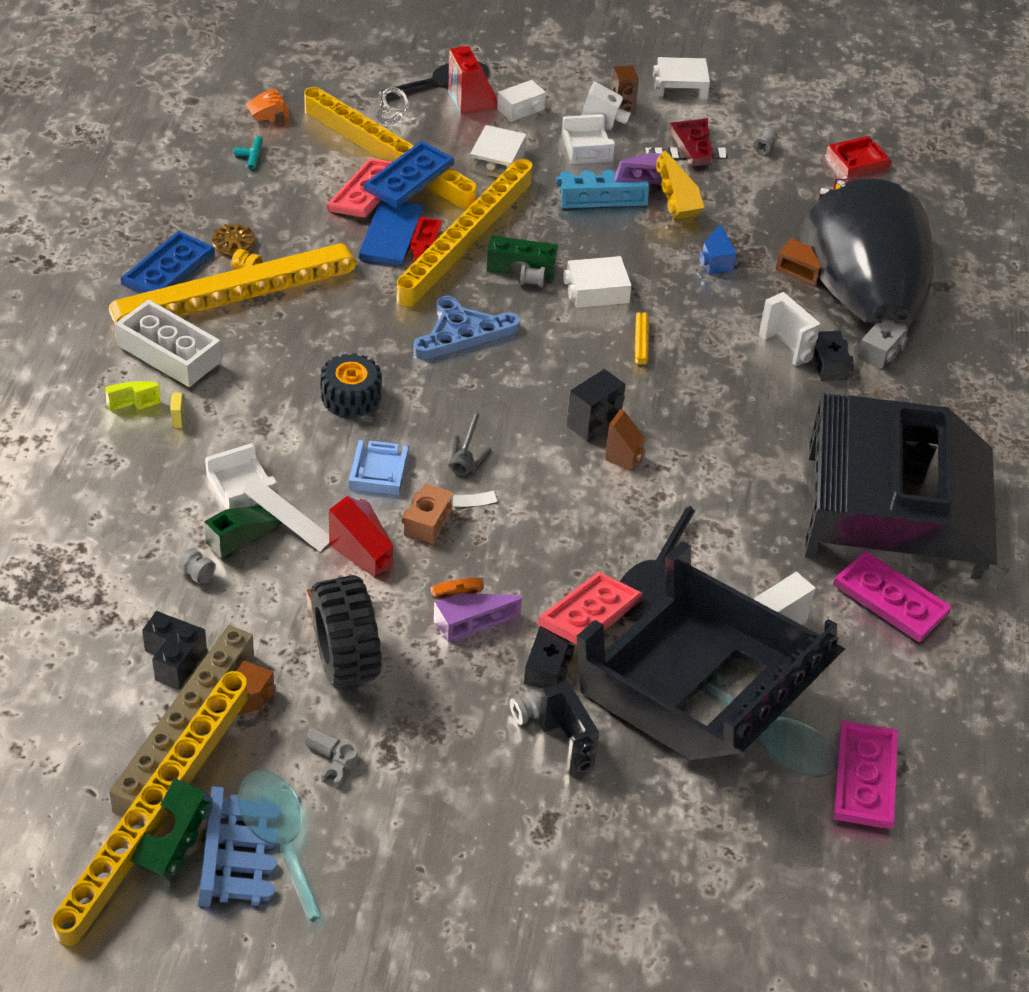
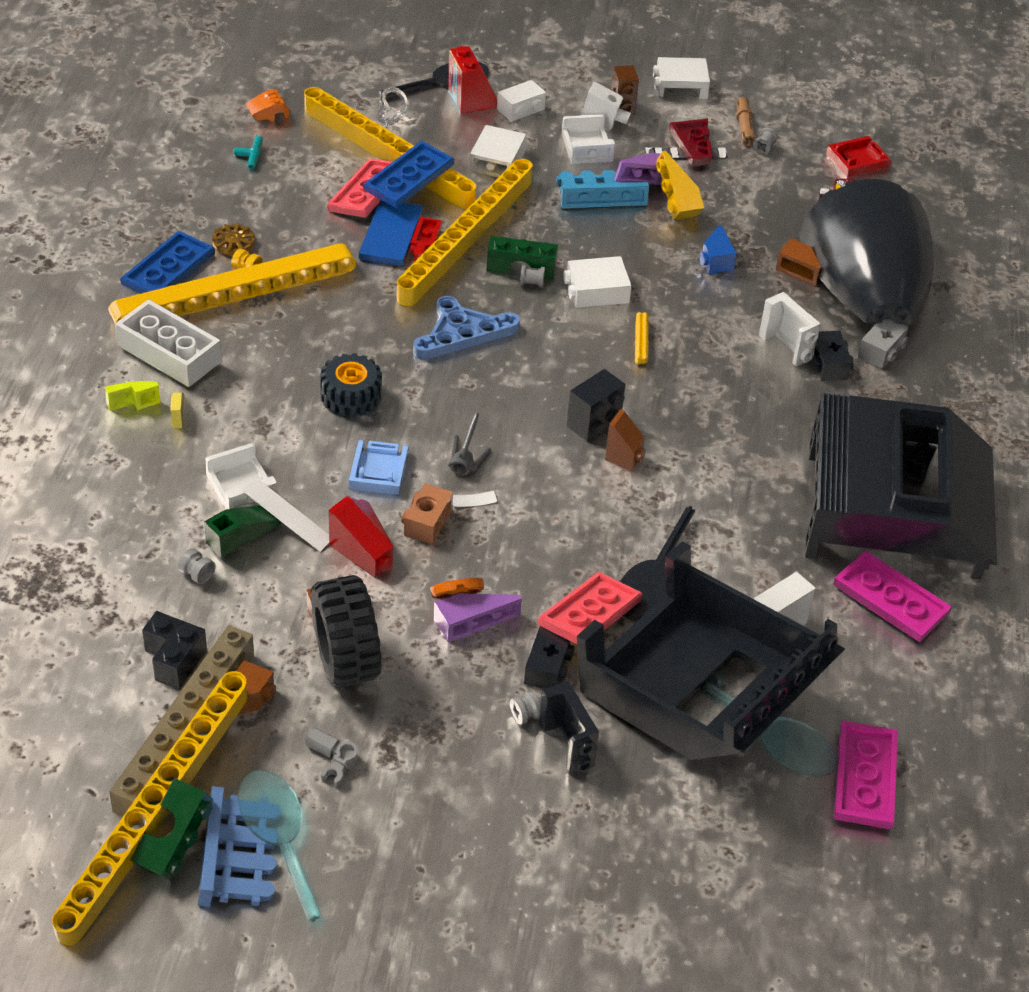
none -> medium nougat pin [736,97,756,146]

